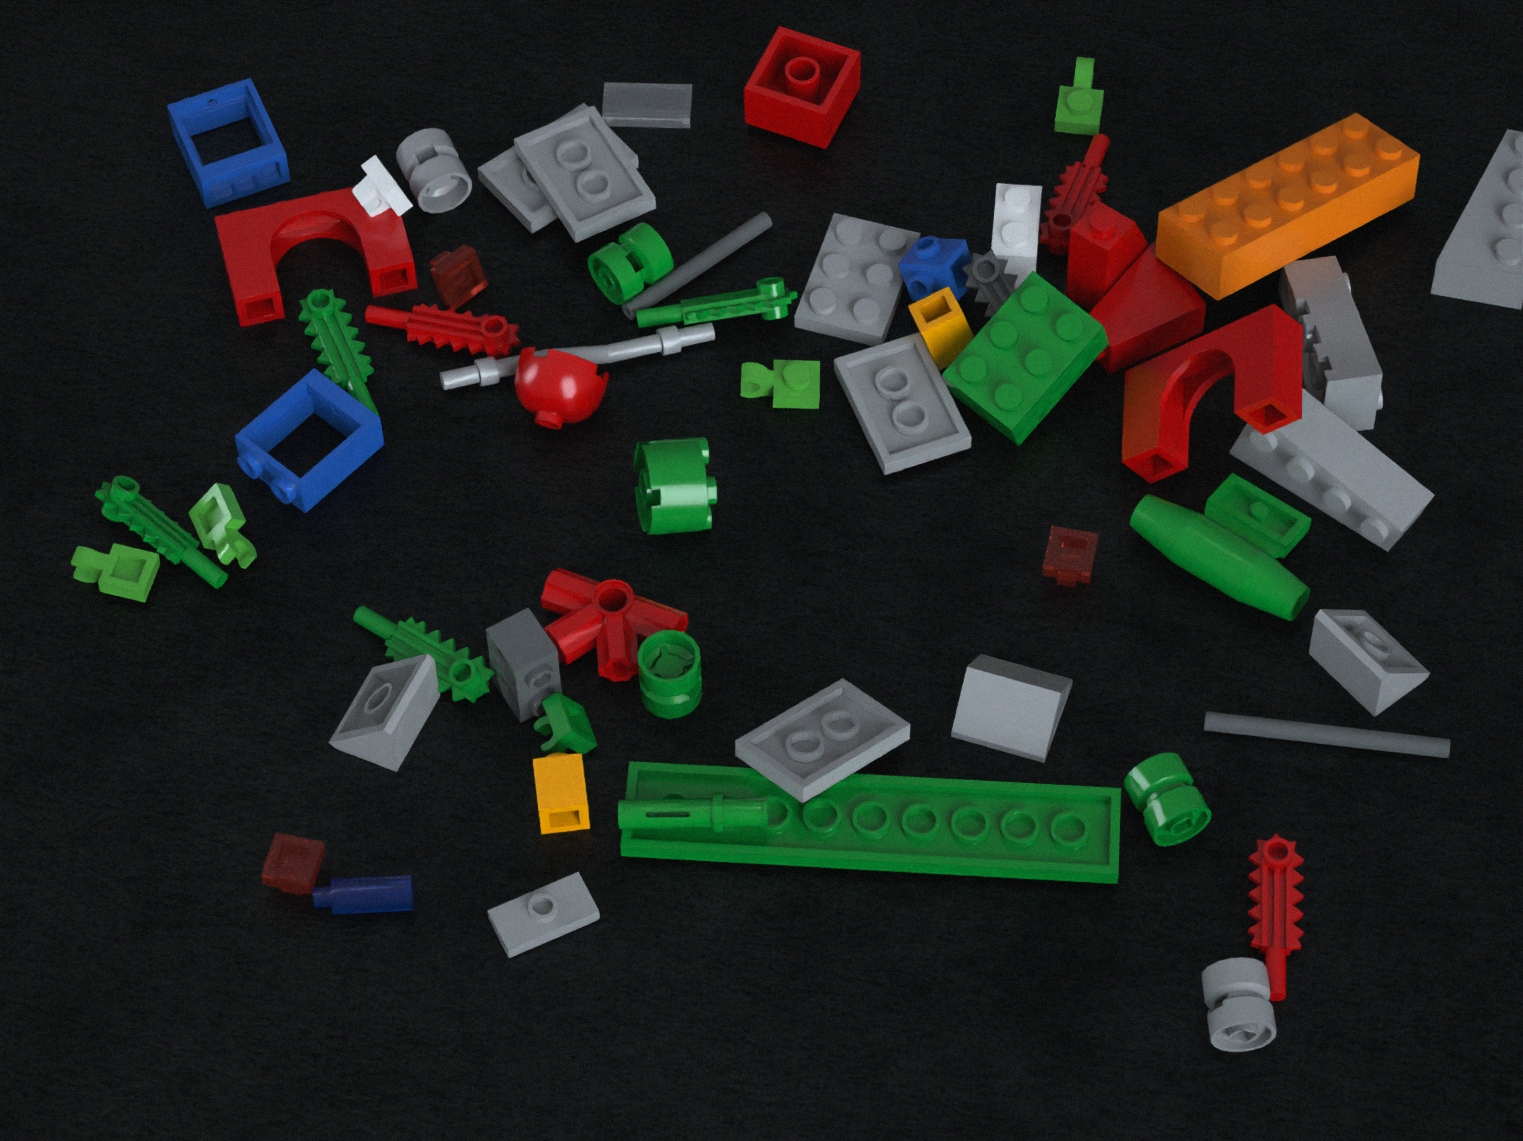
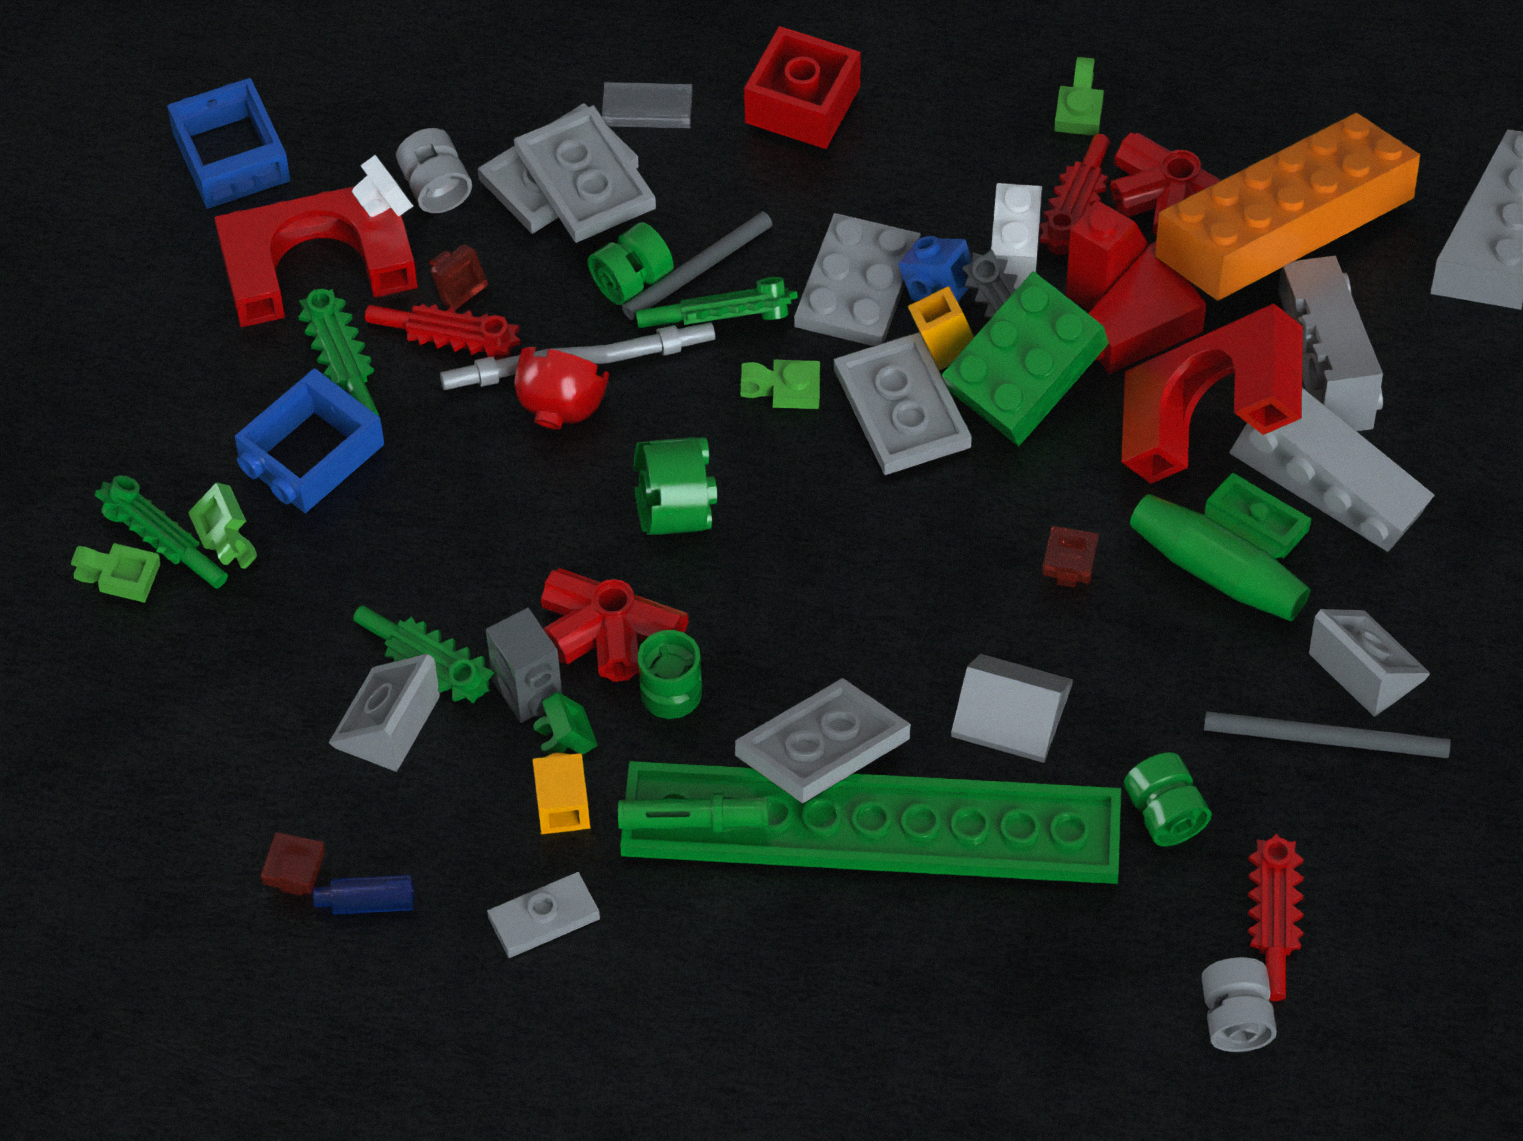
none -> red piece [1110,132,1222,235]

